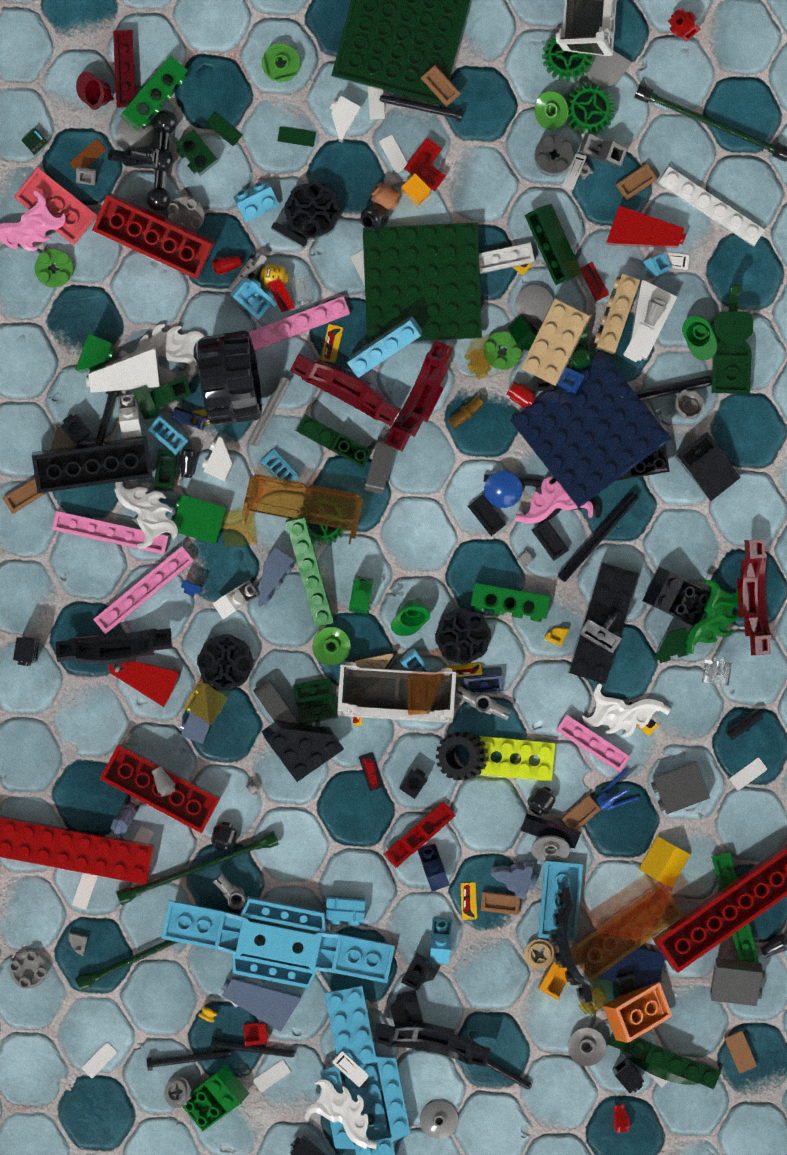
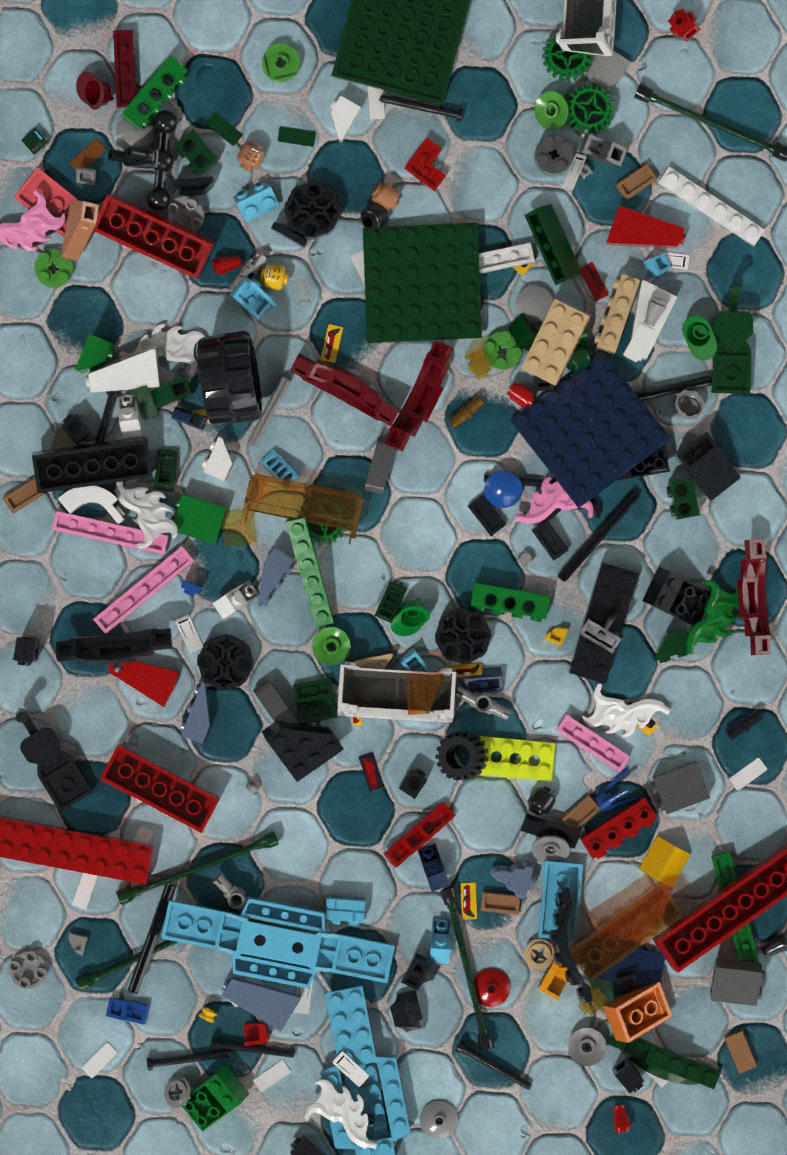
sand blue rock [110,802,137,838] -> none
medium azure slope [147,415,188,455] -> none
light grey cone [152,767,176,797] -> none
black cone [179,449,198,478] -> none
clear yellow piece [183,680,228,725] -> none
black head [211,822,238,851] -> none
bright pink plate [249,296,350,351] -> none
red sticker [267,279,295,312] -> none
dark green slope [295,414,372,468] -> none
medium azure brick [347,315,422,378] -> none
green torso [349,576,374,615] -> none
black piece [373,1021,490,1067] -> none
white sticker [379,135,407,173] -> none
light orange panel [401,174,431,208] -> none
medium nougat tile [421,65,461,107] -> none
blue plate [558,367,584,394] -> none
clear brick [702,657,732,686] -> none
none -> black plate [15,708,93,812]
none -> white arch [58,486,125,524]
none -> nougat slope [61,200,99,261]
none -> blue slope [106,997,150,1025]
none -> black axle [128,883,176,994]
none -> black slope [174,176,214,196]
none -> white sticker [175,614,203,653]
none -> nougat head [237,141,265,171]
none -> white sticker [294,980,313,1014]
none -> dark green slope [374,581,407,623]
none -> dark green hose [440,887,495,1051]
none -> red dish [474,968,510,1007]
none -> red brick [579,797,657,859]
none -> dark green brick [666,478,700,520]

